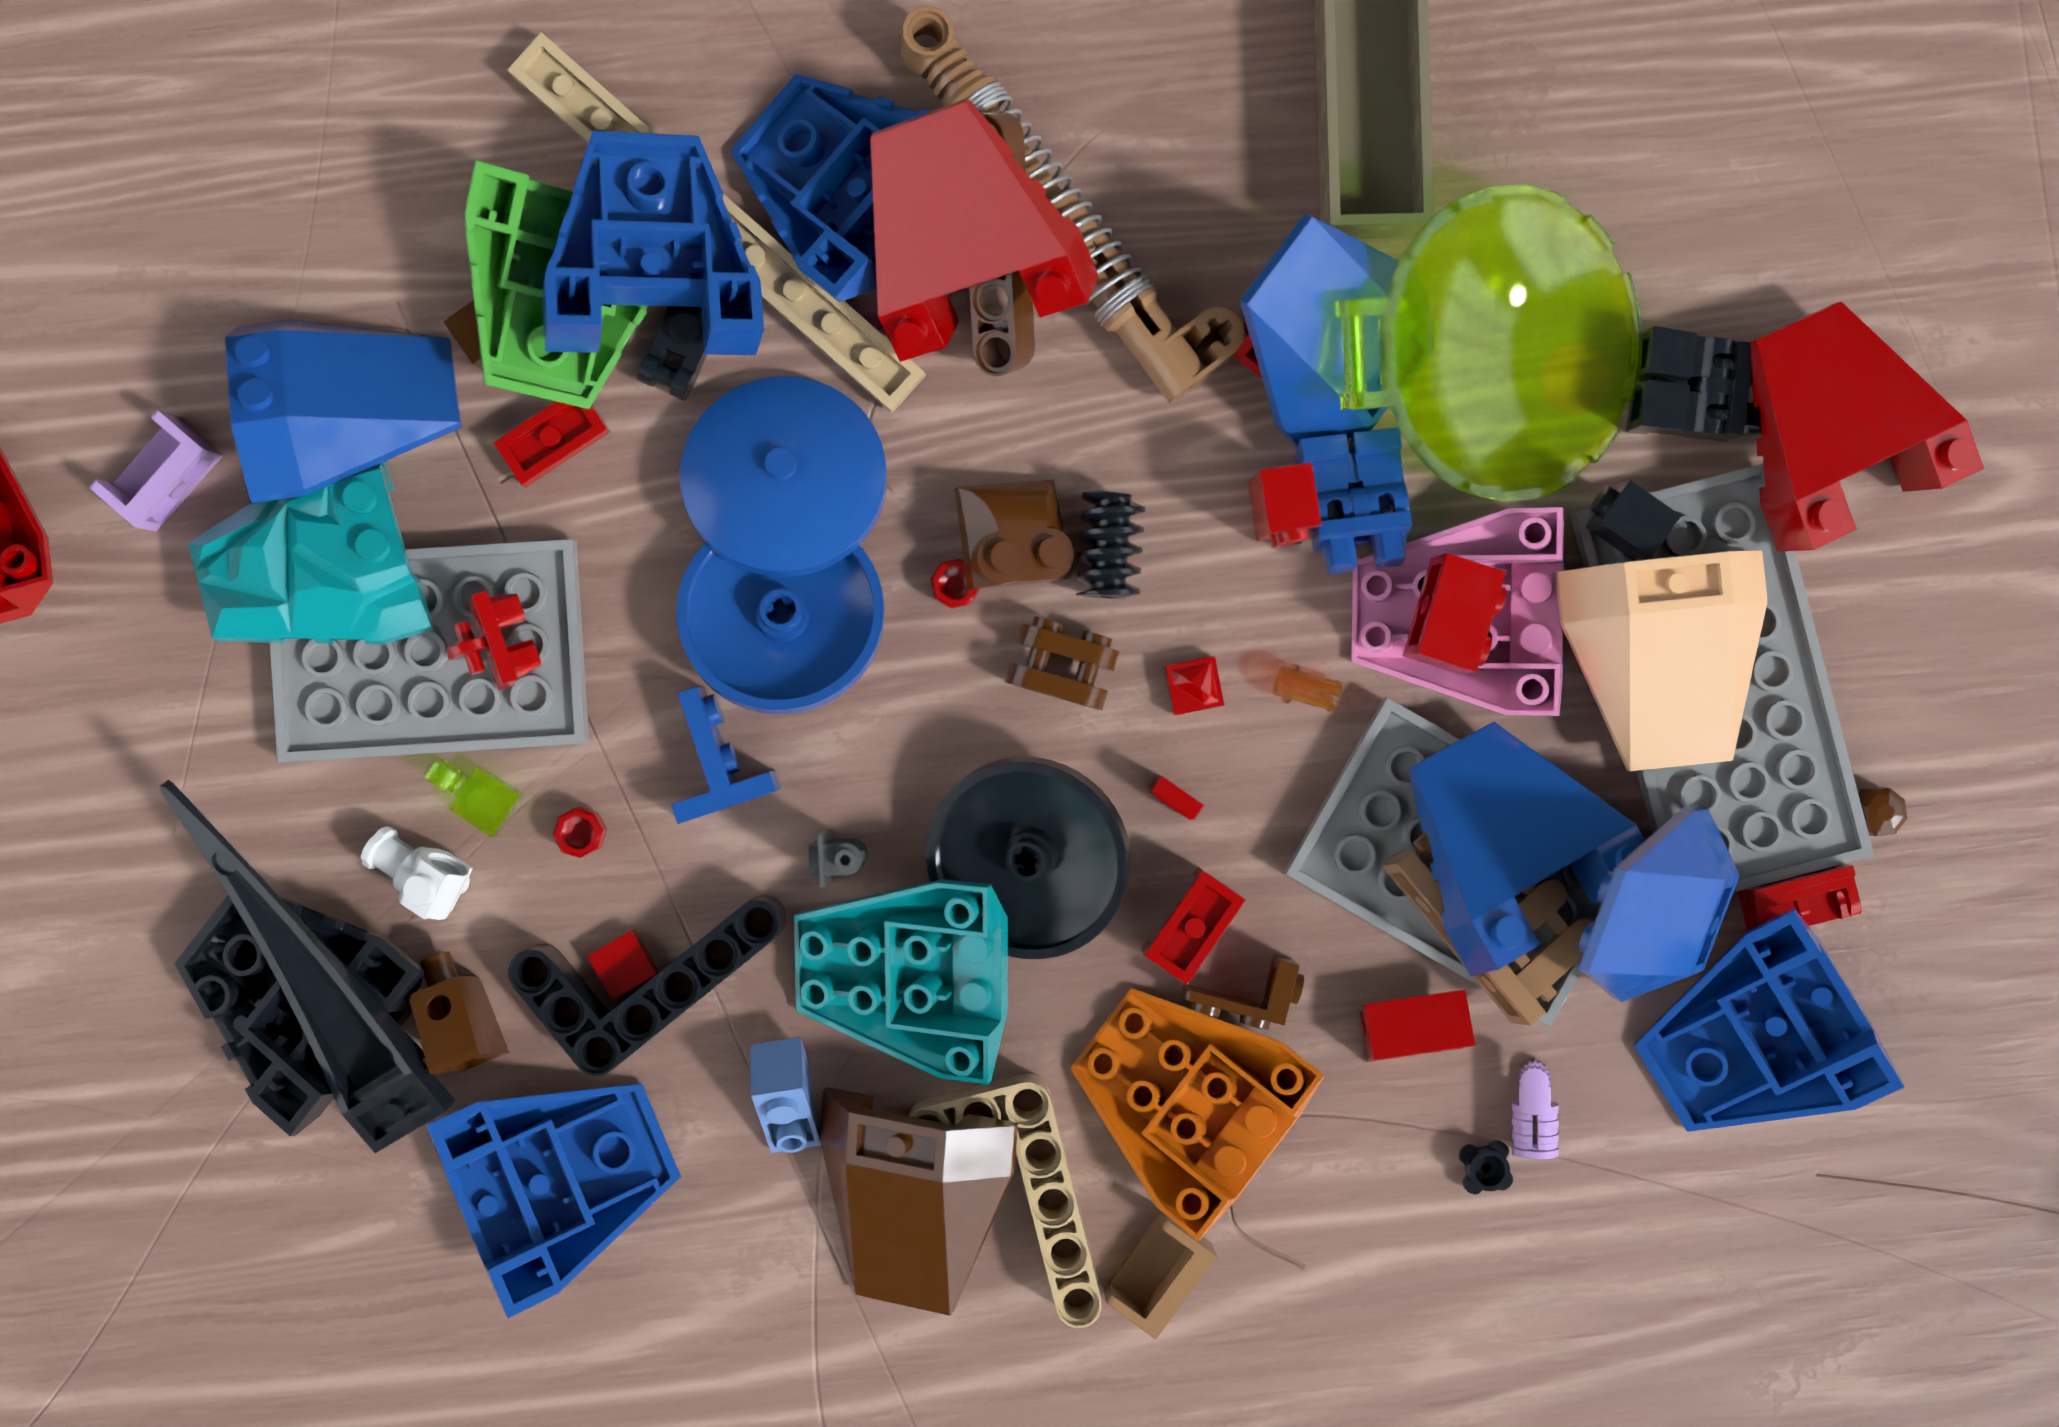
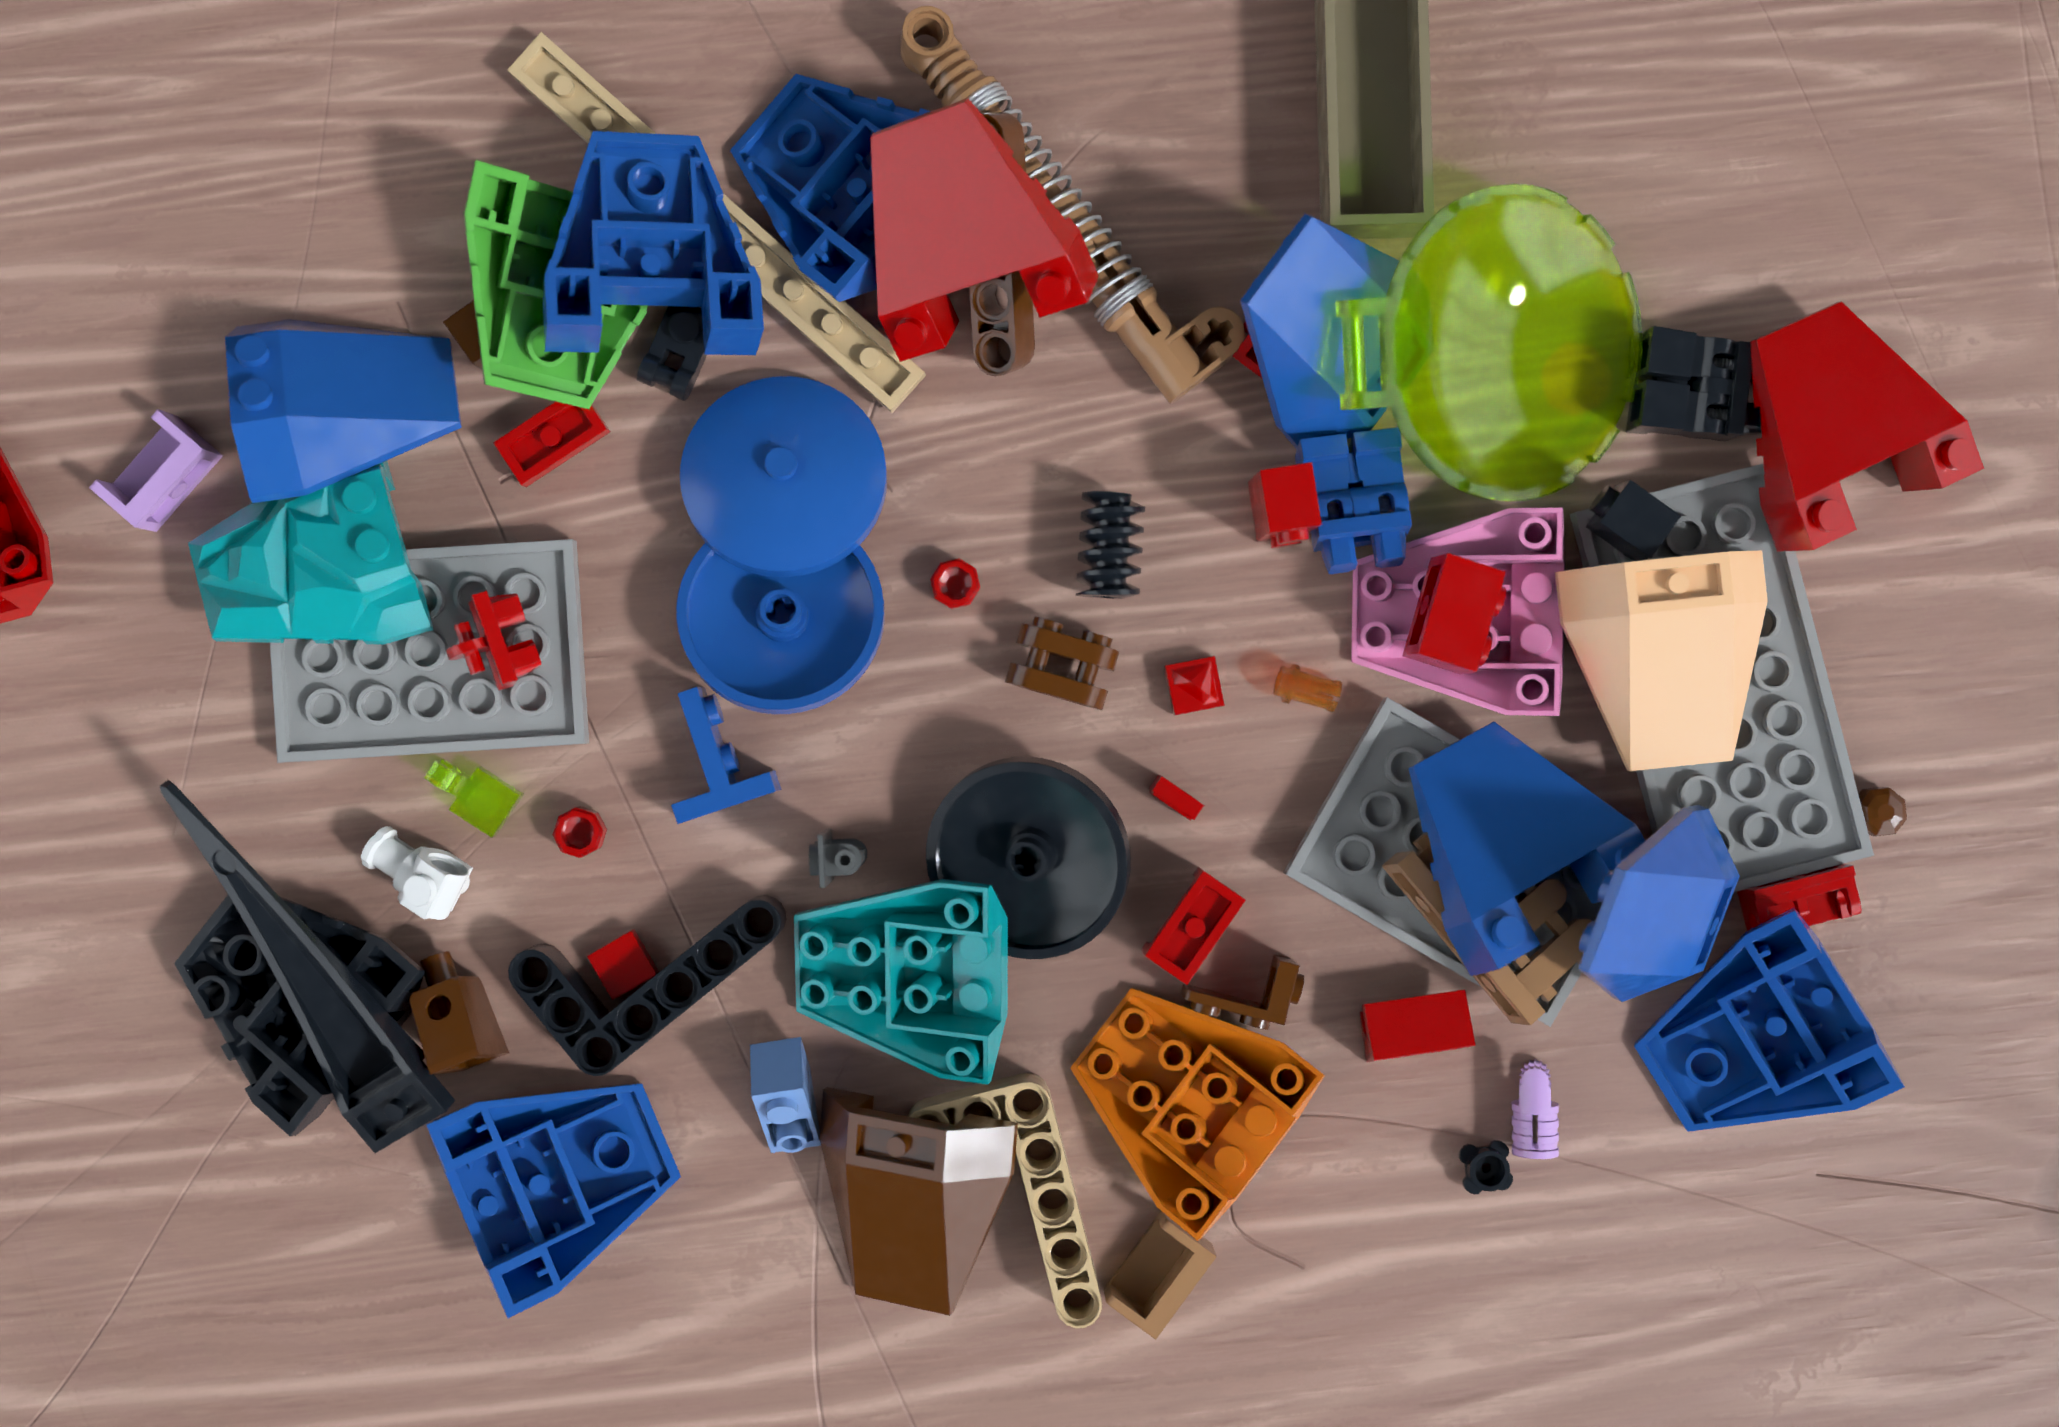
reddish brown slope [955,479,1074,590] -> none

